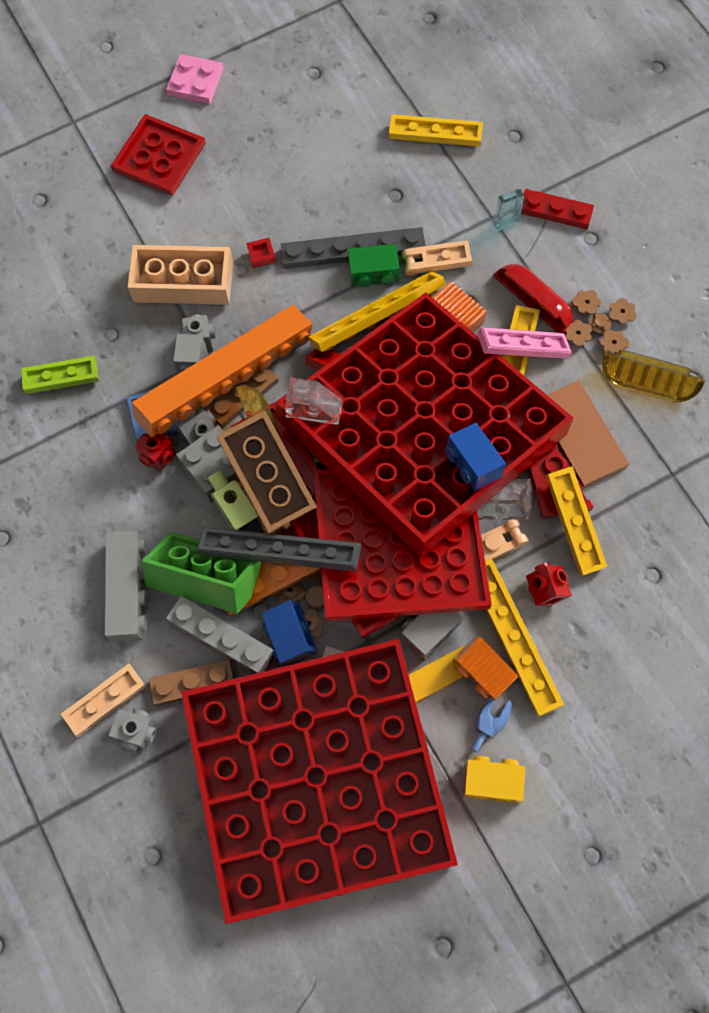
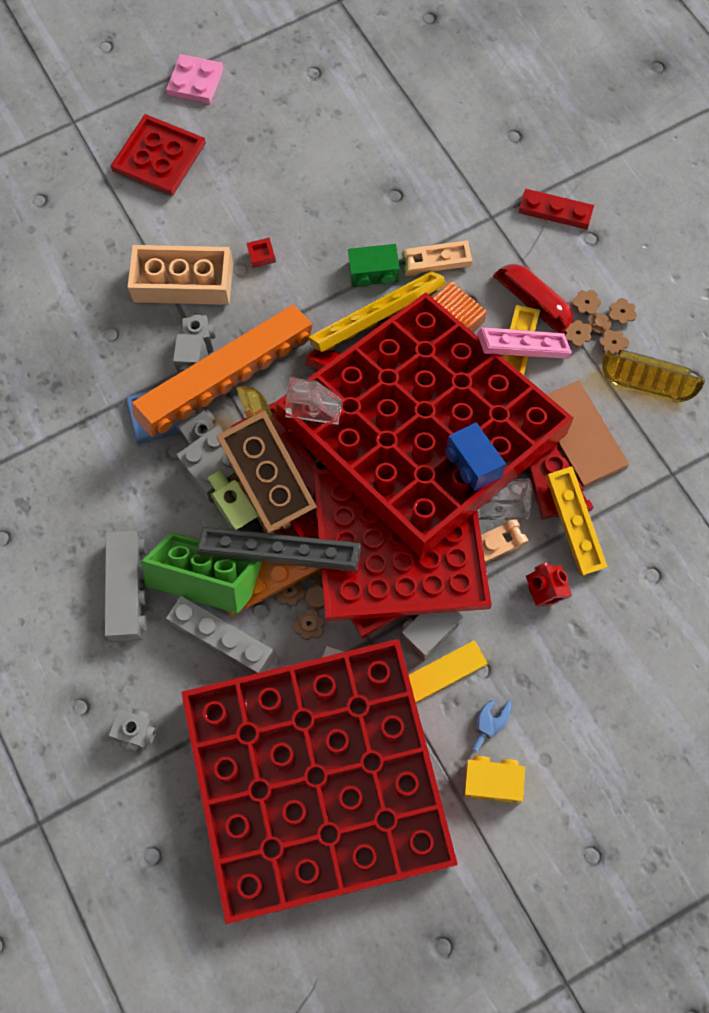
lime plate [21,355,100,394] -> none
light nougat plate [61,664,147,738] -> none
red brick [135,433,176,472] -> none
medium nougat plate [149,659,234,706] -> none
medium nougat plate [205,368,279,429] -> none
blue brick [262,600,318,665] -> none
dark grey plate [281,227,425,269] -> none
yellow plate [389,114,483,147] -> none
orange brick [452,636,519,700] -> none
yellow plate [485,558,564,717] -> none
clear light blue tile [494,189,524,231] -> none

